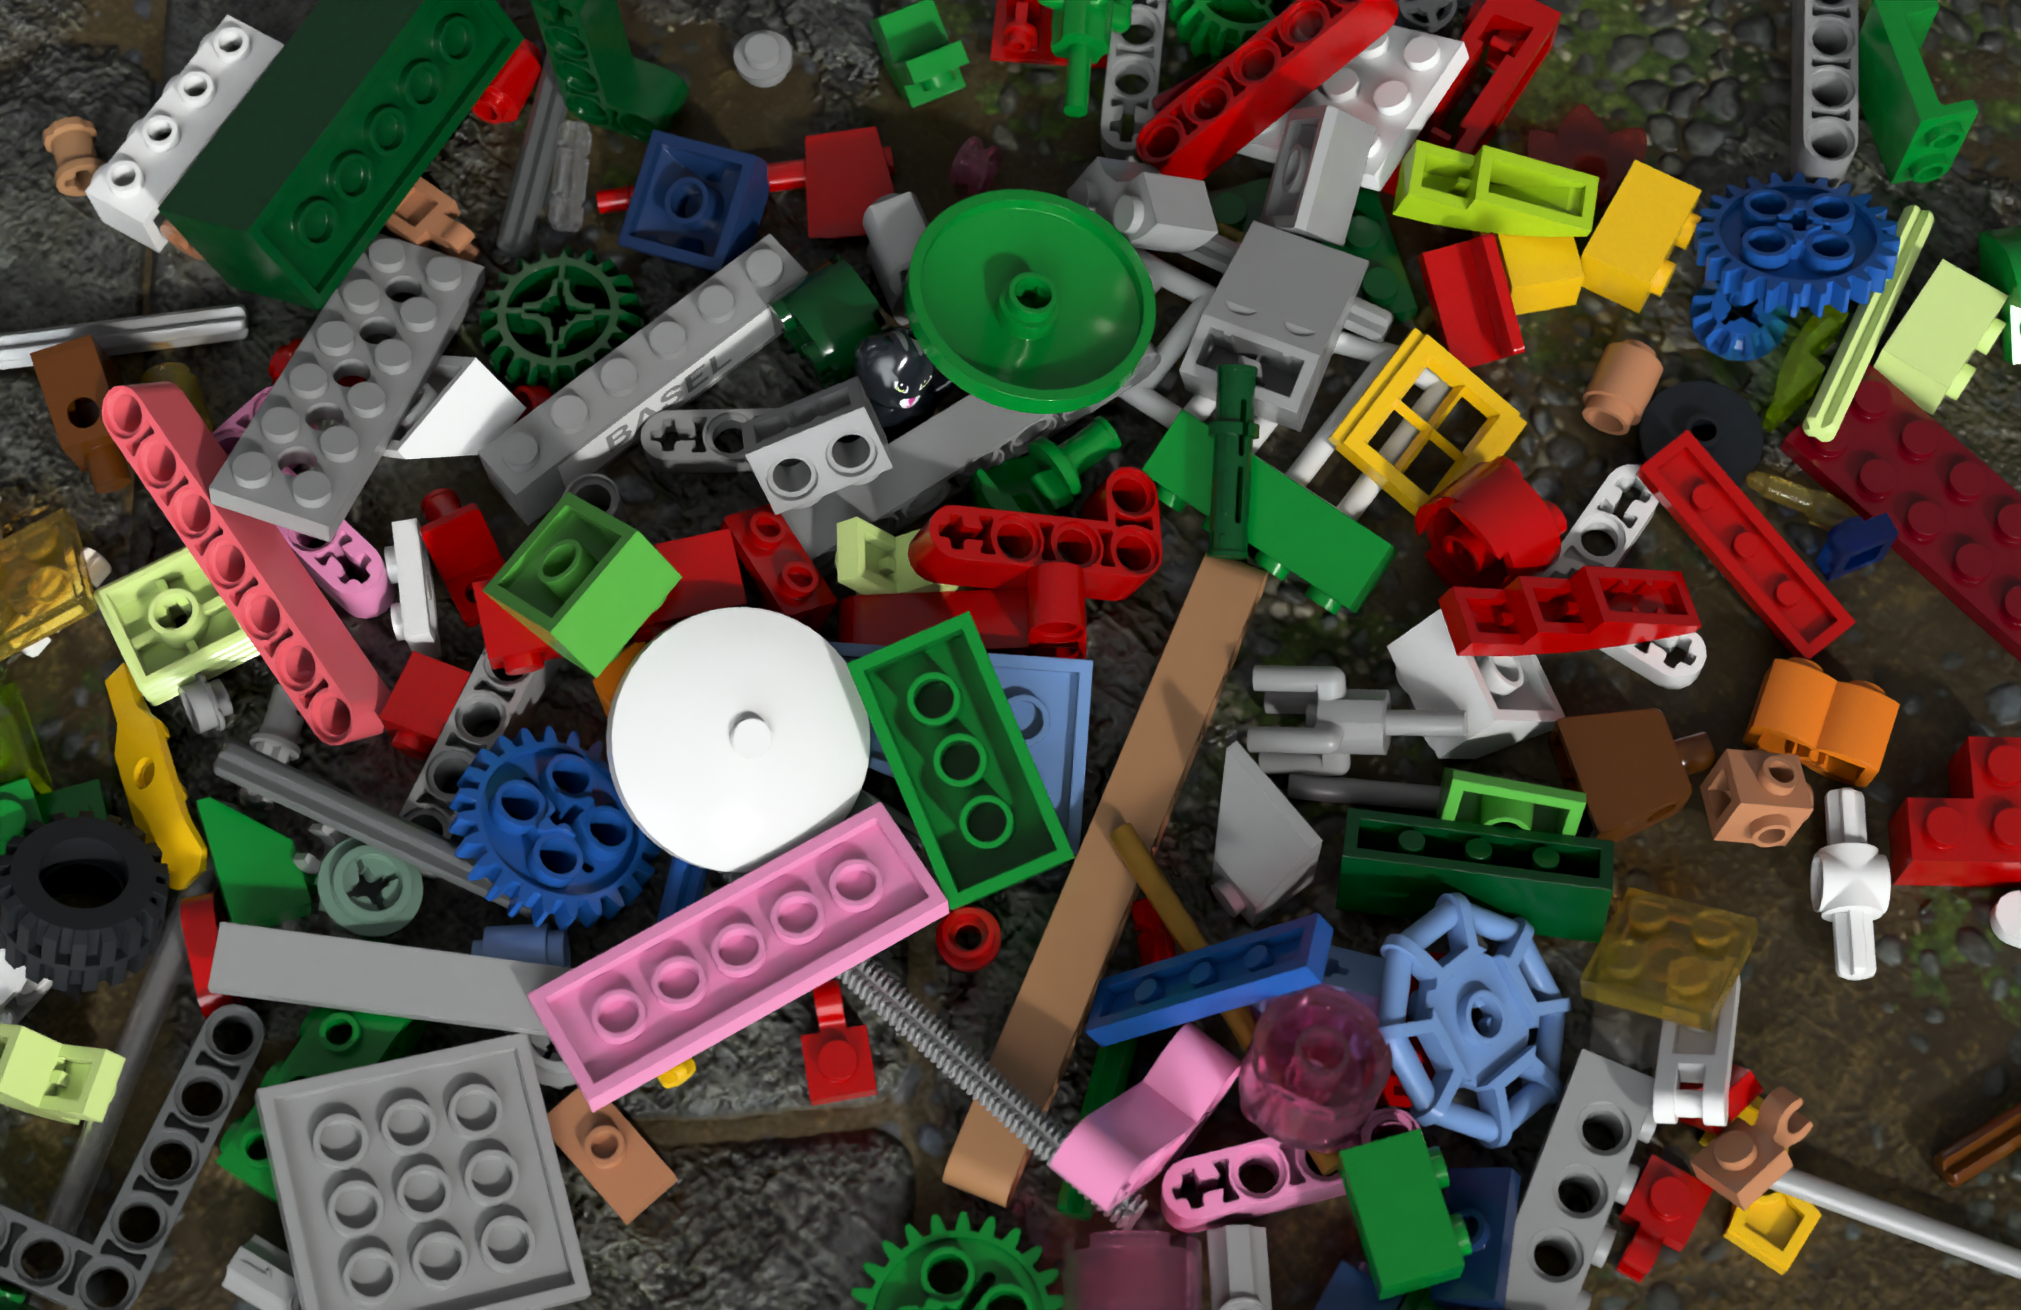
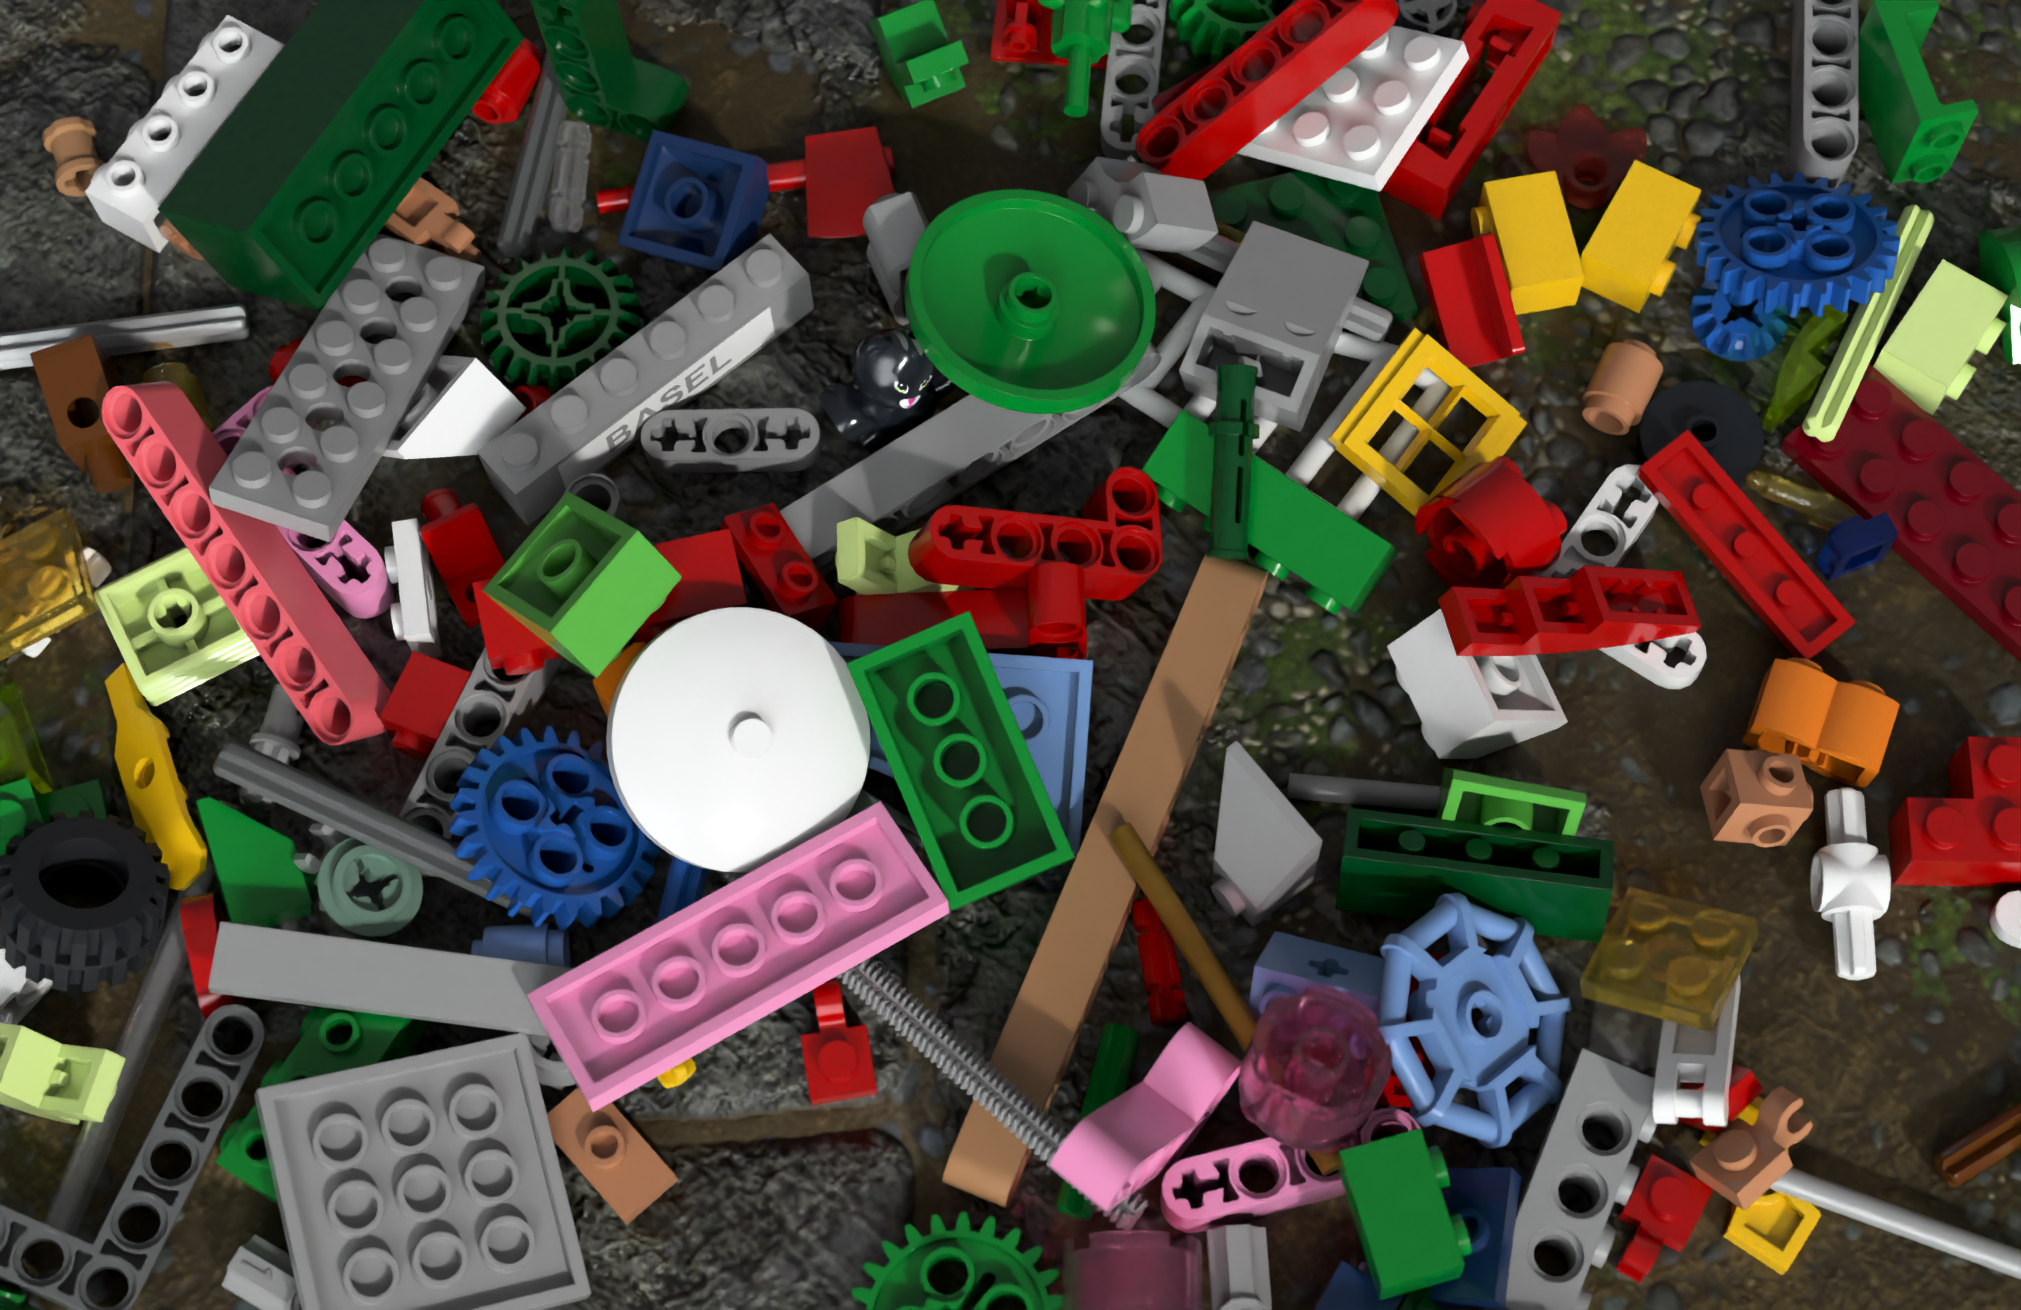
light grey plate [178,672,233,734] -> none
light grey plate [734,30,793,88] -> none
light grey brick [741,376,893,515] -> none
dark green brick [768,254,894,390] -> none
red plate [936,906,1002,972] -> none
clear pink bush [949,136,1002,196] -> none
green piece [968,416,1122,516] -> none
blue plate [1085,913,1334,1047] -> none
light grey plant [1247,665,1467,776] -> none
light grey slope [1260,105,1376,247] -> none
lime slope [1392,140,1599,237] -> none
reddish brown torso [1547,708,1716,843] -> none

